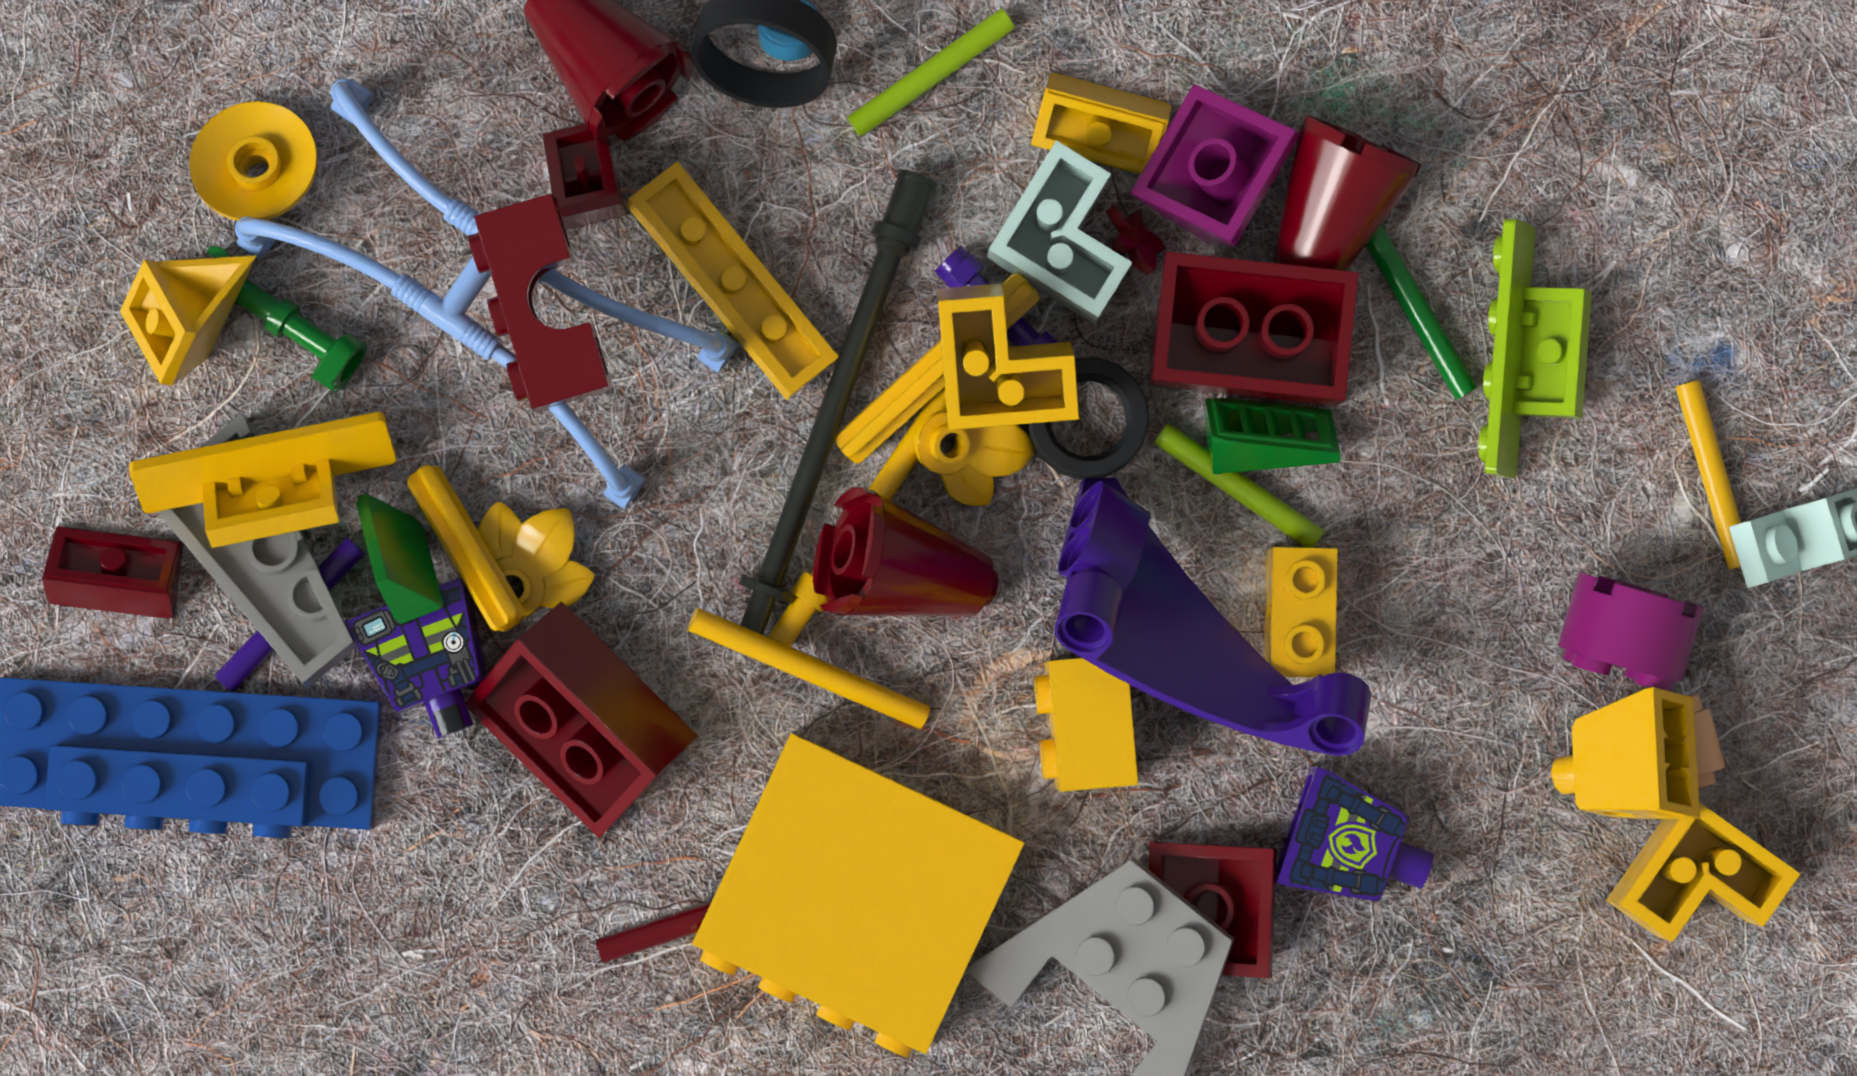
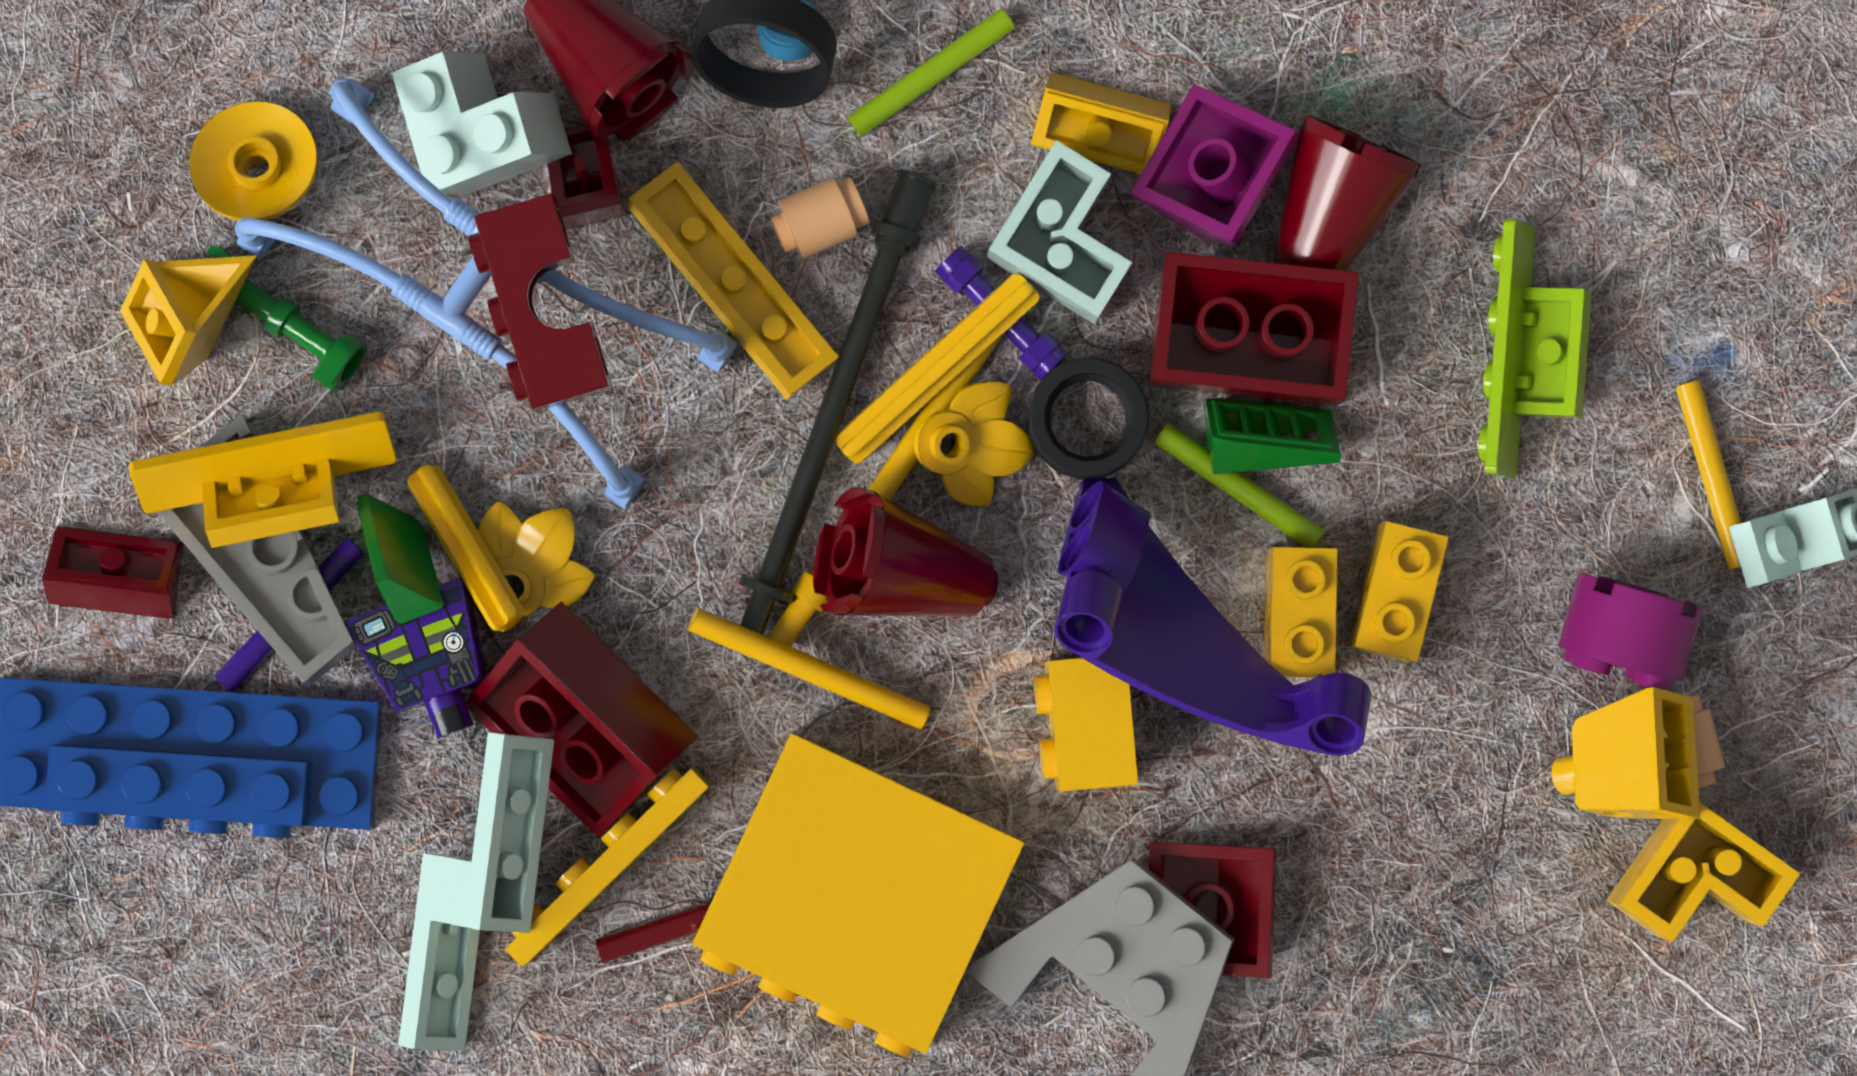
yellow brick [937,283,1079,430] -> none
dark red plant [1105,205,1166,275] -> none
torso [1276,766,1434,902] -> none
green bar [1365,225,1478,400] -> none
none -> light aqua brick [392,51,572,195]
none -> light aqua bracket [398,732,554,1051]
none -> yellow plate [505,767,712,968]
none -> light nougat brick [771,177,870,260]
none -> yellow brick [1347,521,1449,663]

